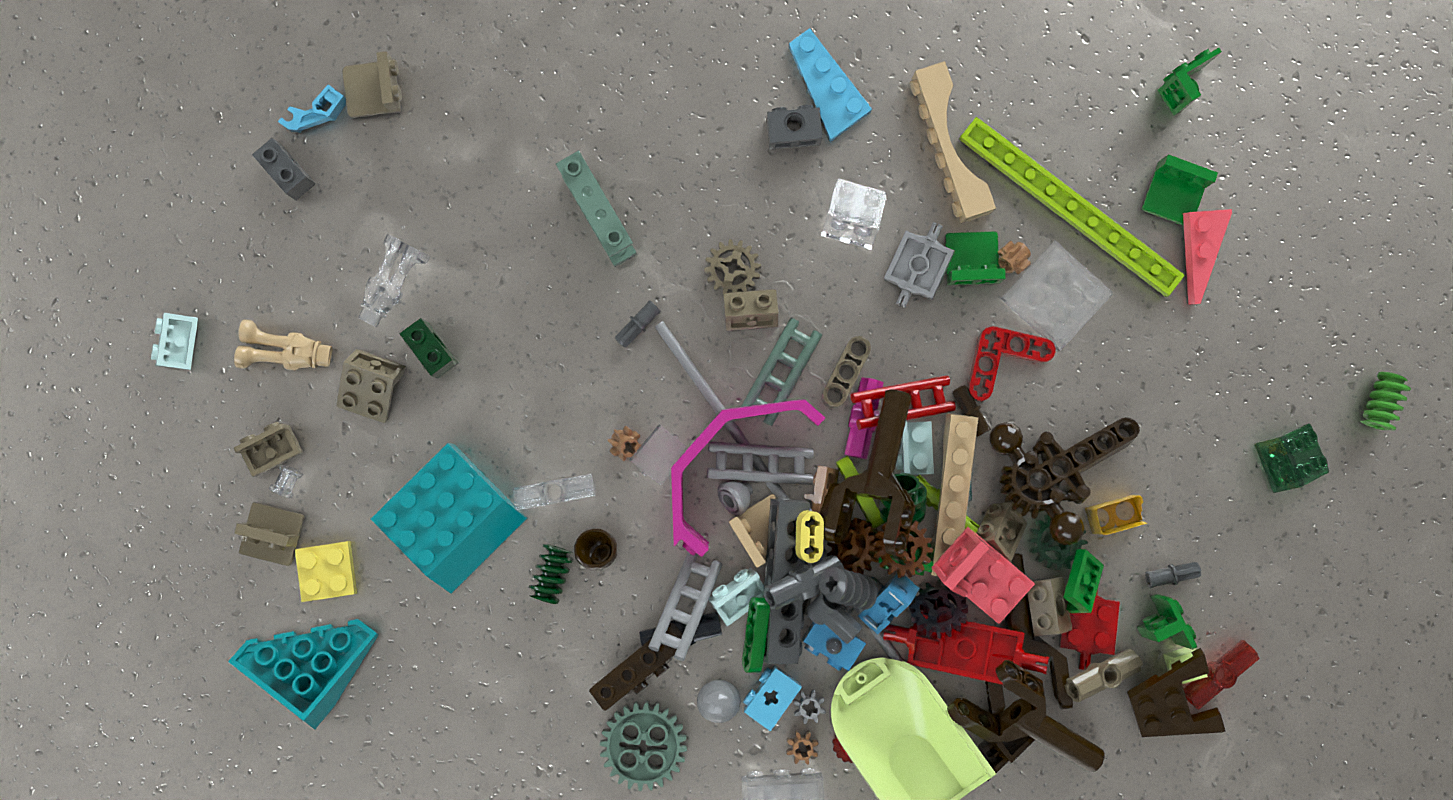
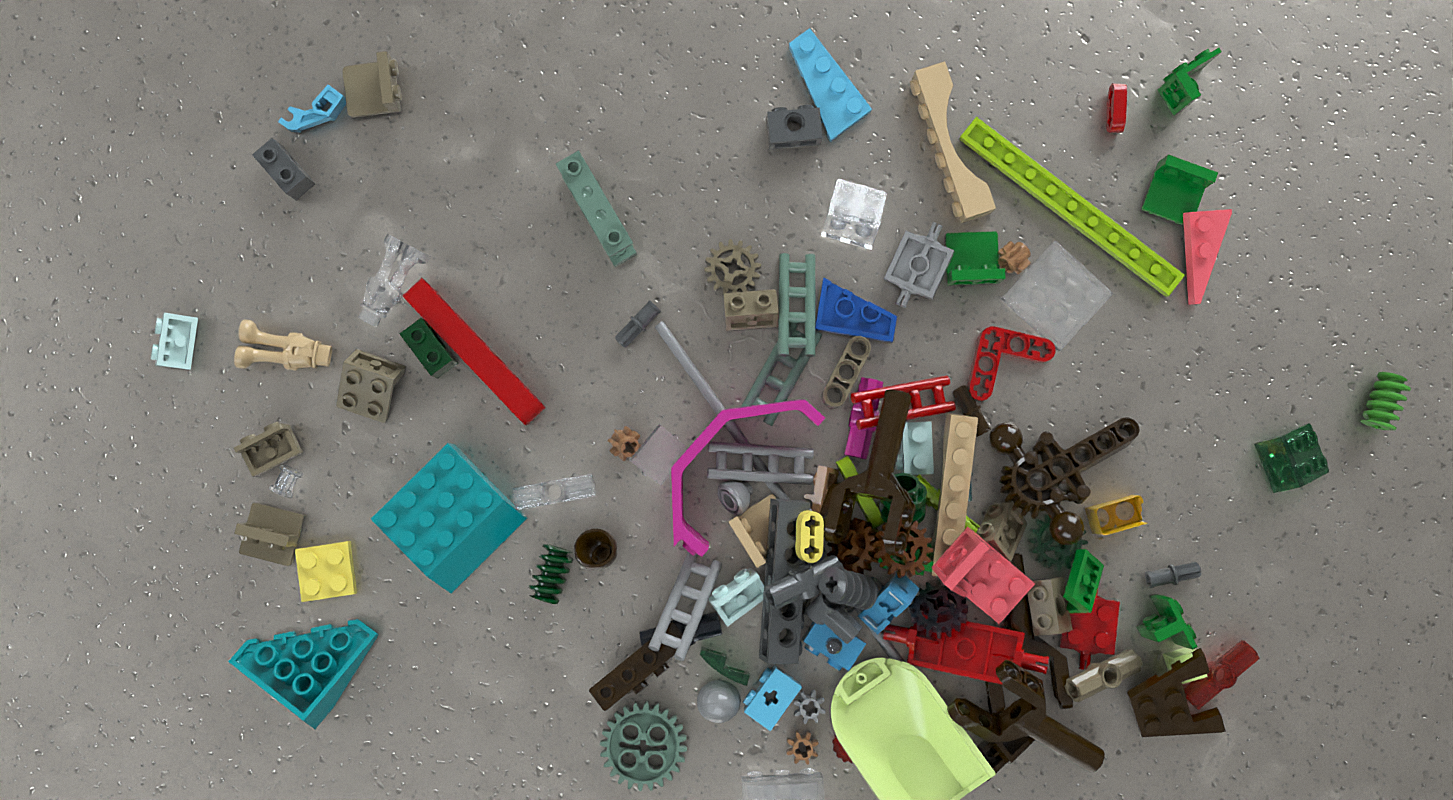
green beam [742,597,770,673] -> none
none -> red beam [402,277,546,426]
none -> clear green slope [700,647,750,686]
none -> sand green bar [778,253,815,357]
none -> blue wing [815,278,897,343]
none -> red beam [1106,83,1127,133]

